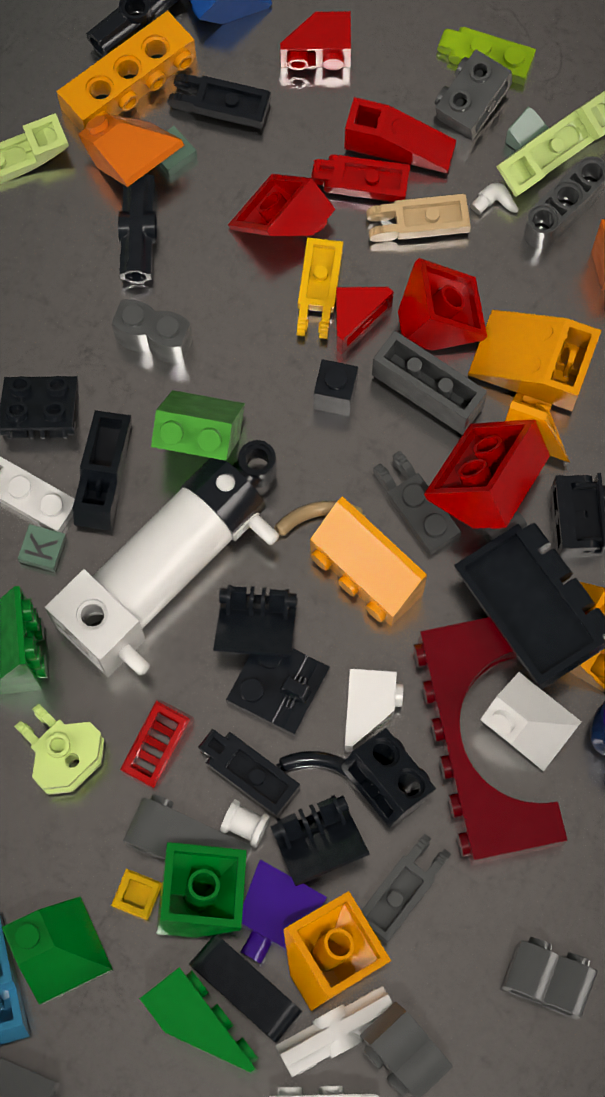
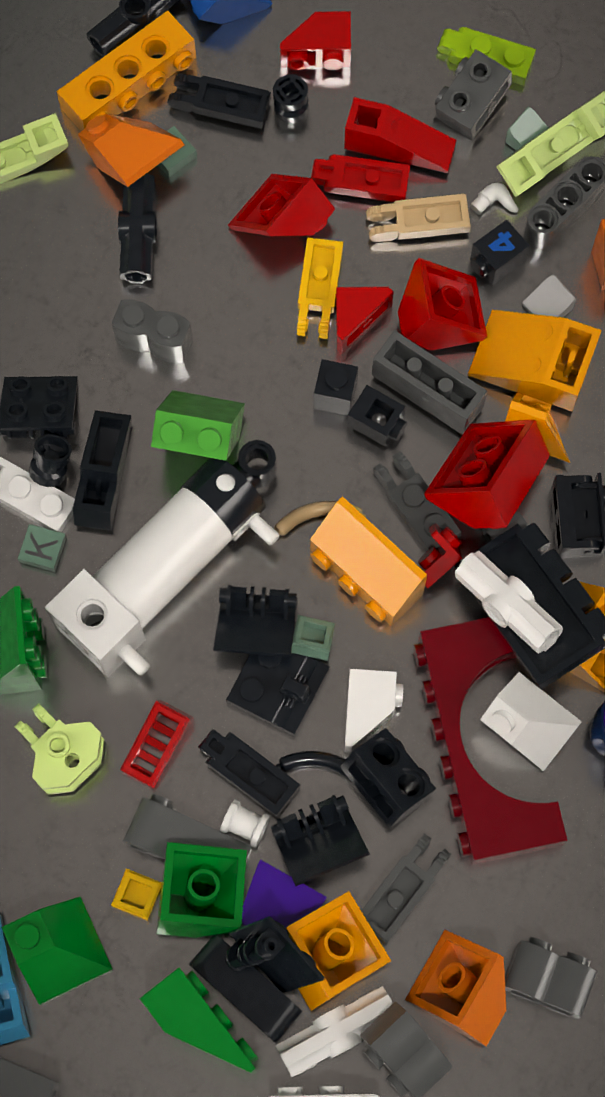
none -> black wheel [29,434,72,487]
none -> black hinge [226,916,325,993]
none -> black wheel [273,74,309,123]
none -> sand green tile [291,615,335,661]
none -> black brick [347,385,407,447]
none -> orange slope [405,930,506,1047]
none -> red bracket [418,523,462,588]
none -> white piece [455,551,563,654]
none -> black brick [470,220,530,285]
none -> light grey slope [522,274,576,318]

